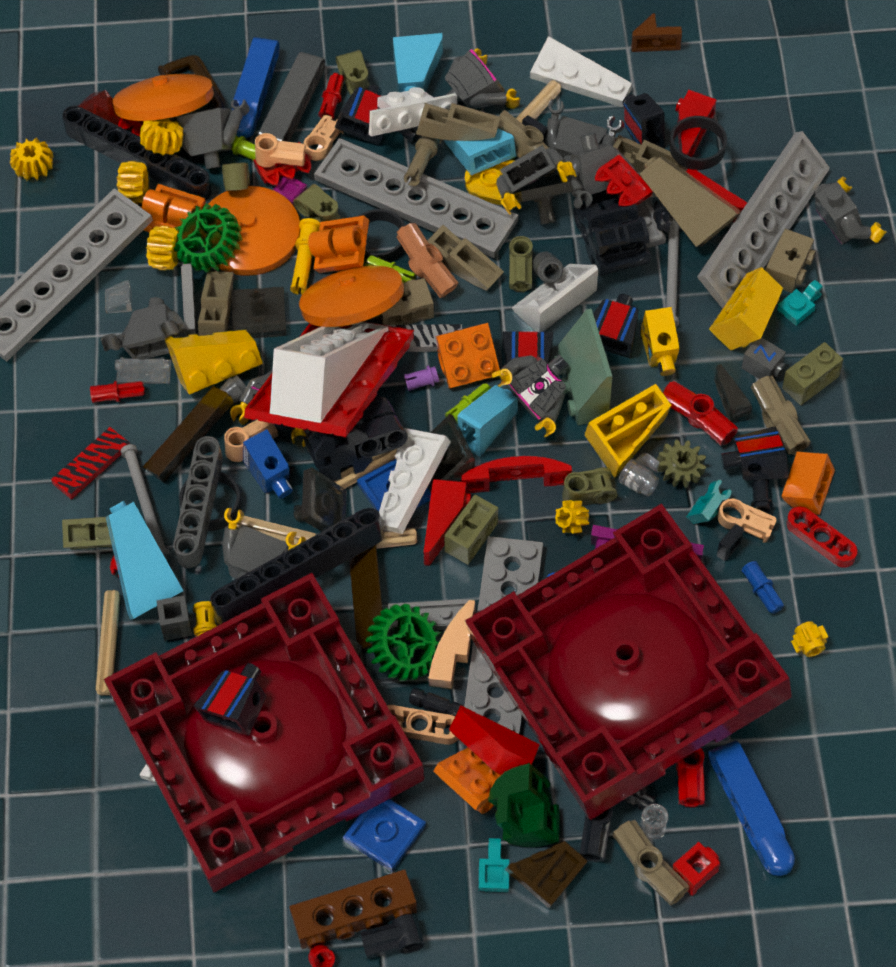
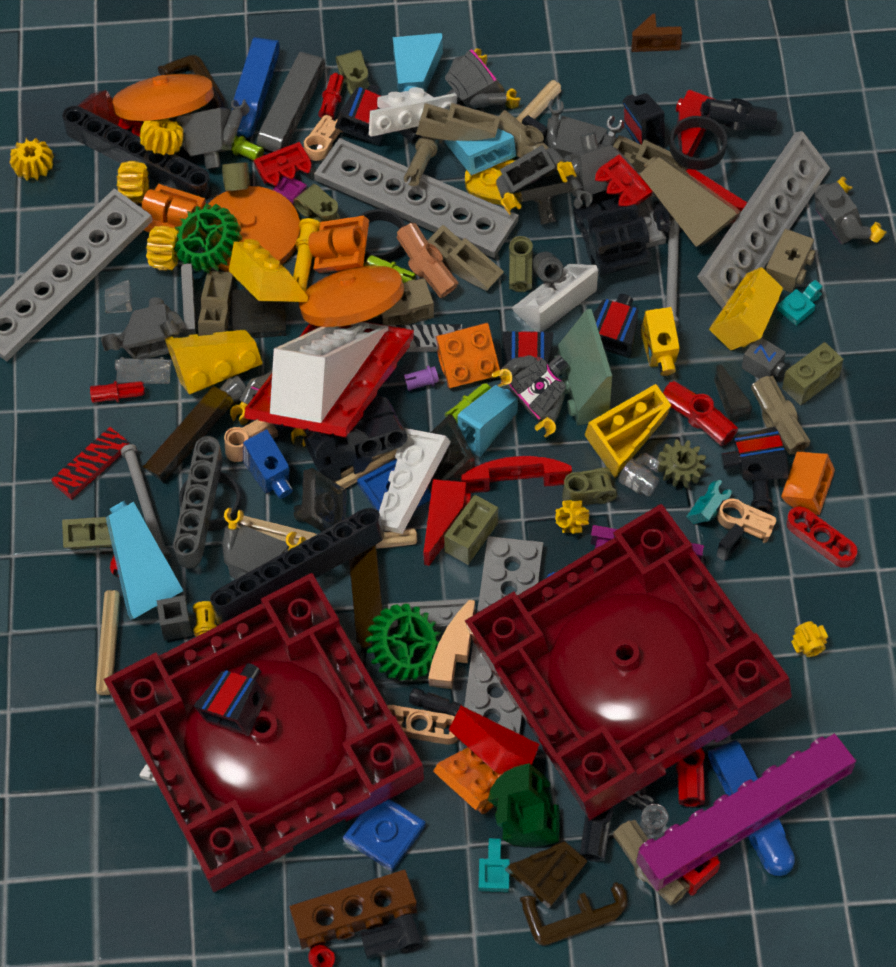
light nougat piece [255,133,306,167] -> none
white wing [530,36,632,108] -> none
blue axle [741,561,784,614] -> none
none -> yellow slope [229,239,308,302]
none -> dark brown piece [519,882,628,946]
none -> magenta brick [636,733,856,891]
none -> black piece [700,98,777,133]

